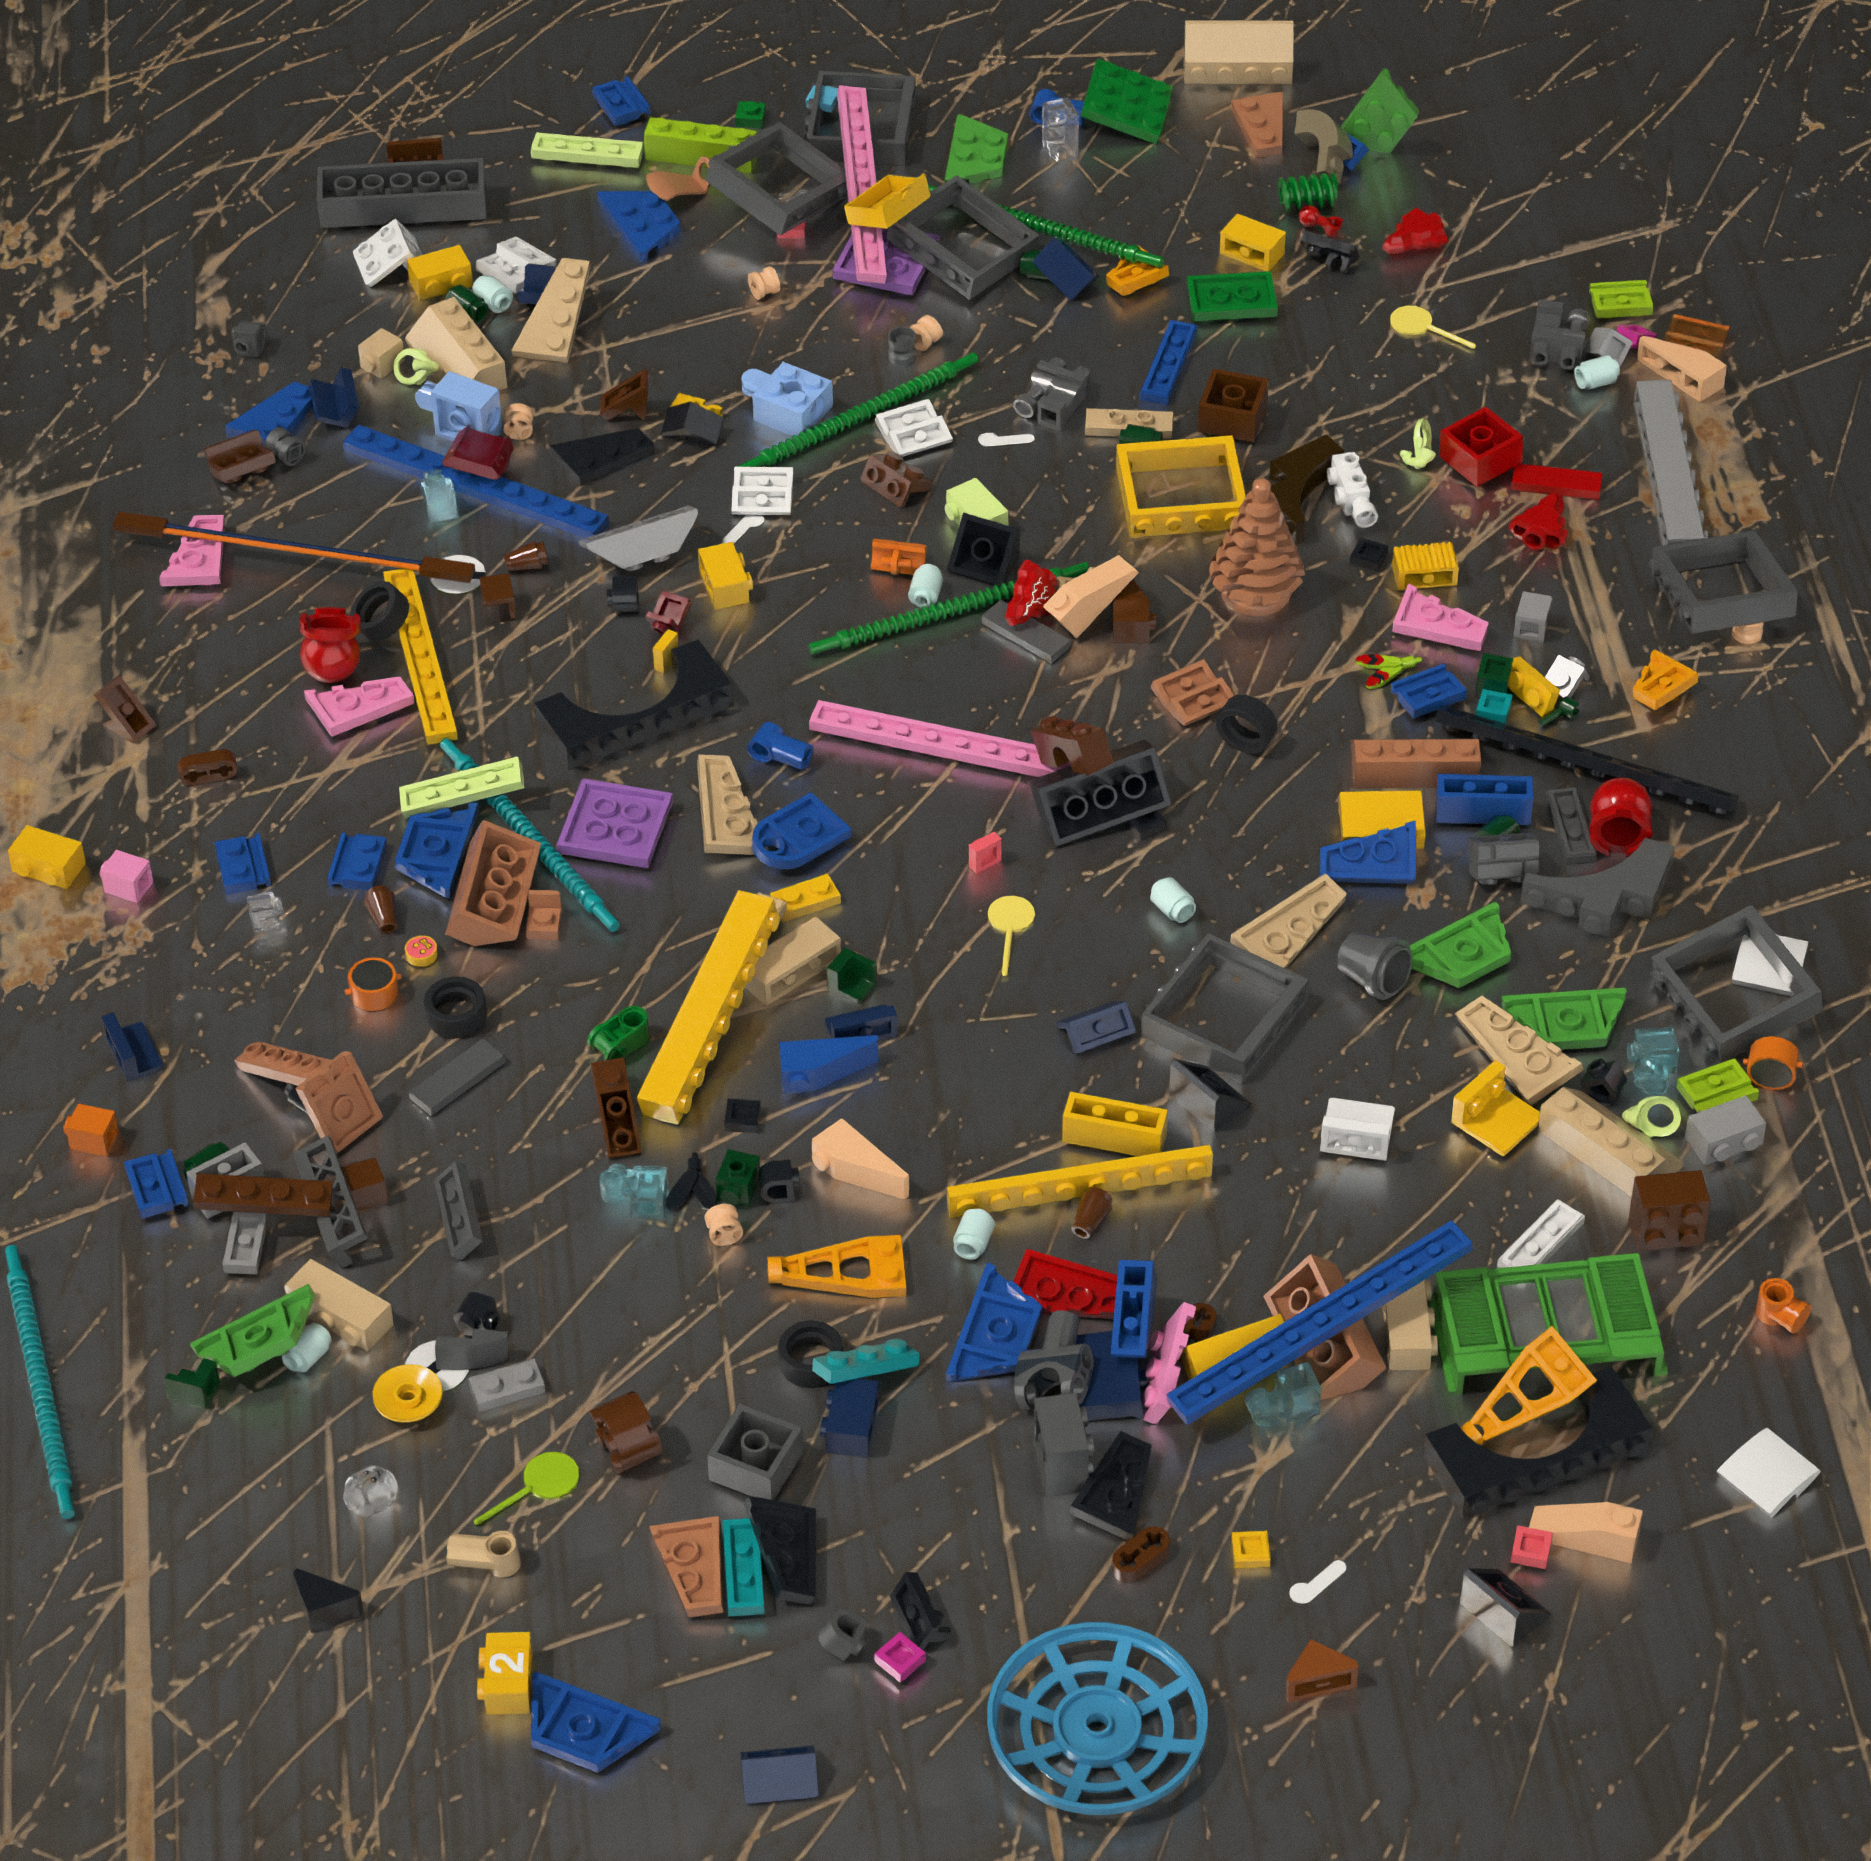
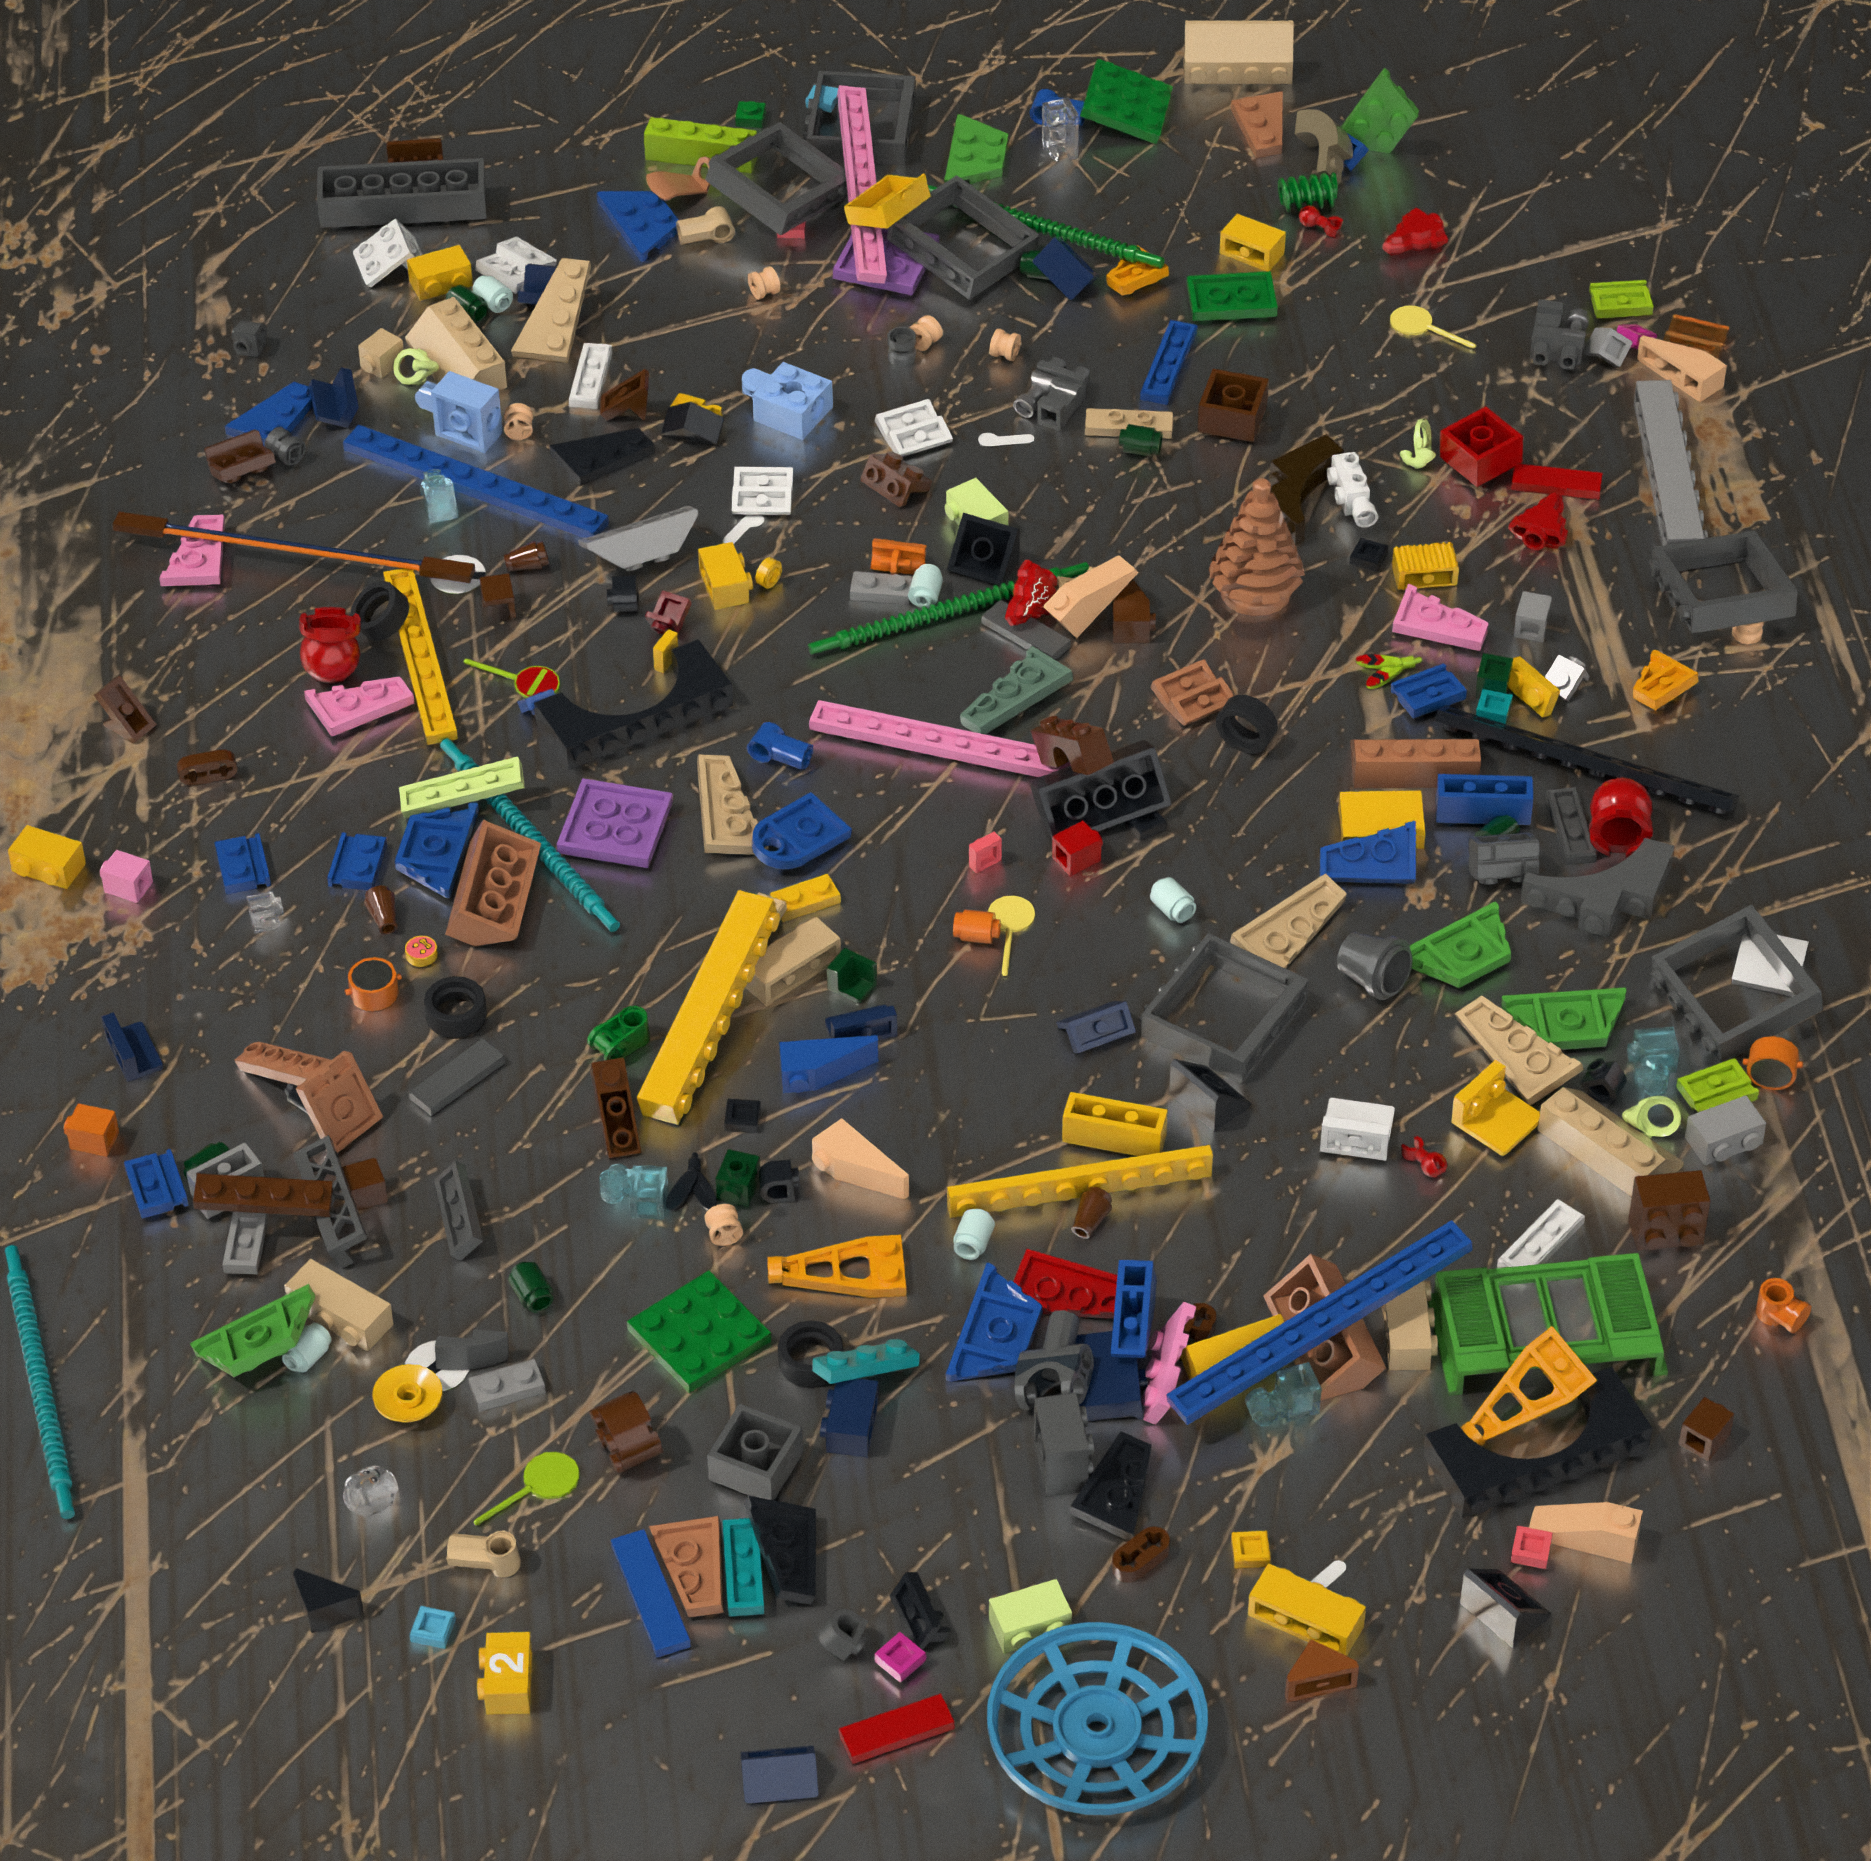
dark green panel [164,1358,220,1409] -> none
dark red slope [442,425,514,480] -> none
black plate [454,1292,500,1336] -> none
nougat bracket [526,890,562,940] -> none
yellowish green plate [531,132,644,168] -> none
blue wing [531,1671,661,1773] -> none
blue plate [592,76,651,126] -> none
green hose [736,352,979,476] -> none
yellow window [1116,435,1246,537] -> none
black plate [1300,230,1360,274] -> none
dark green hand [1538,696,1580,727] -> none
light aqua brick [1574,355,1620,390] -> none
white slope [1717,1428,1821,1519] -> none
none -> medium azure tile [410,1606,456,1649]
none -> piece [464,659,560,698]
none -> dark green brick [508,1262,554,1313]
none -> blue plate [517,689,555,715]
none -> white tile [569,343,613,409]
none -> blue tile [610,1529,691,1658]
none -> green plate [627,1270,772,1393]
none -> tan piece [676,206,735,245]
none -> yellow tile [755,557,782,589]
none -> red tile [839,1693,955,1764]
none -> light grey plate [850,571,913,605]
none -> orange brick [953,909,1001,944]
none -> sand green wing [960,646,1073,734]
none -> light nougat wheel [989,329,1021,362]
none -> yellowish green brick [989,1579,1072,1654]
none -> red brick [1052,821,1103,877]
none -> yellow brick [1248,1563,1366,1656]
none -> red arm [1401,1136,1447,1178]
none -> reddish brown brick [1678,1397,1734,1462]

